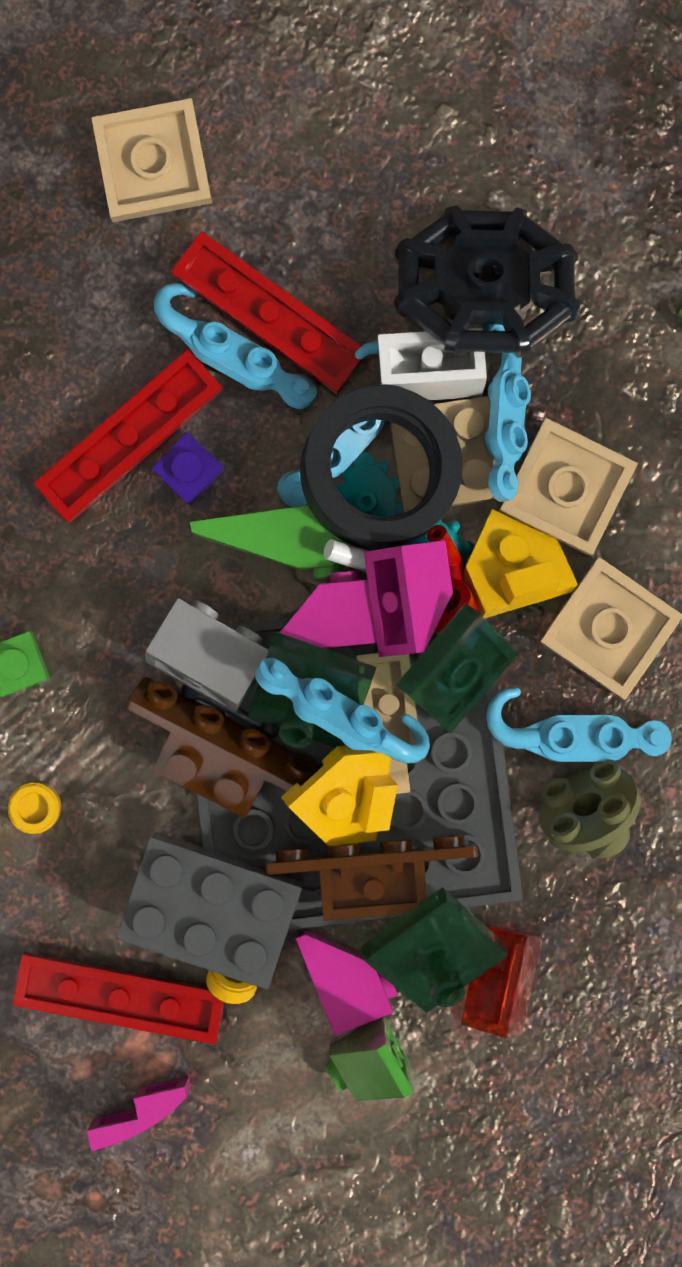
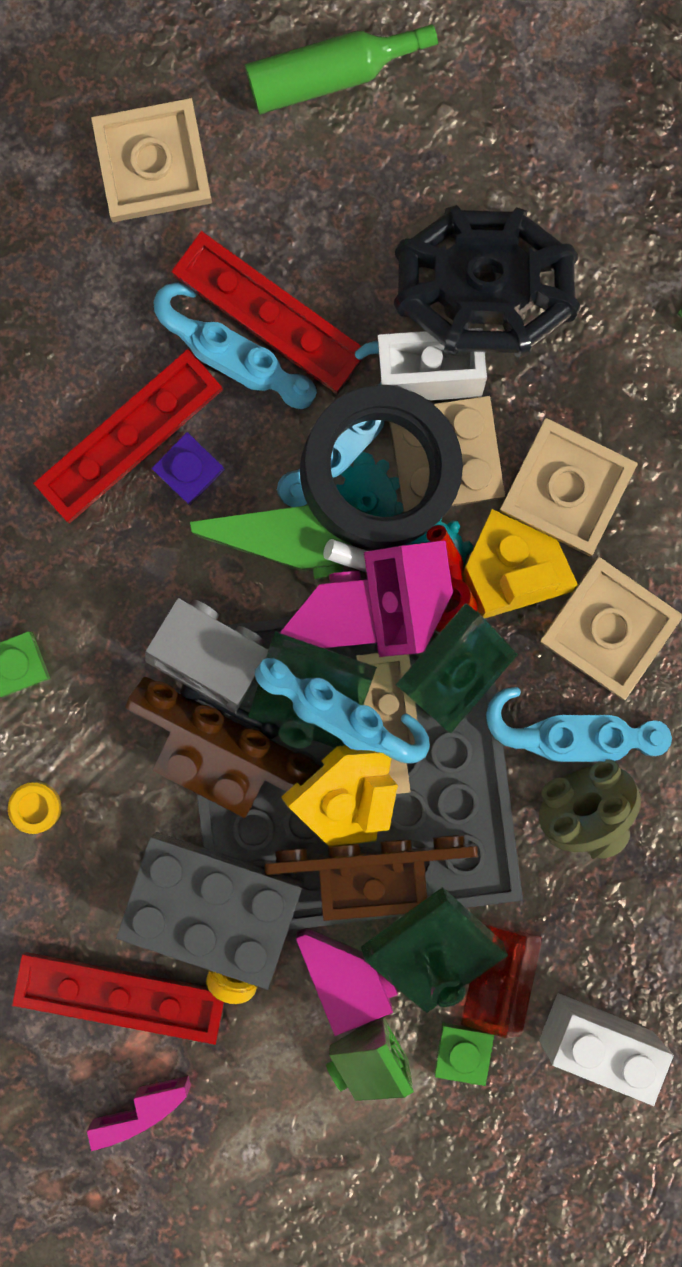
medium azure piece [482,324,531,502] -> none
none -> bright green piece [244,24,438,115]
none -> bright green plate [434,1023,494,1086]
none -> white brick [539,993,674,1106]

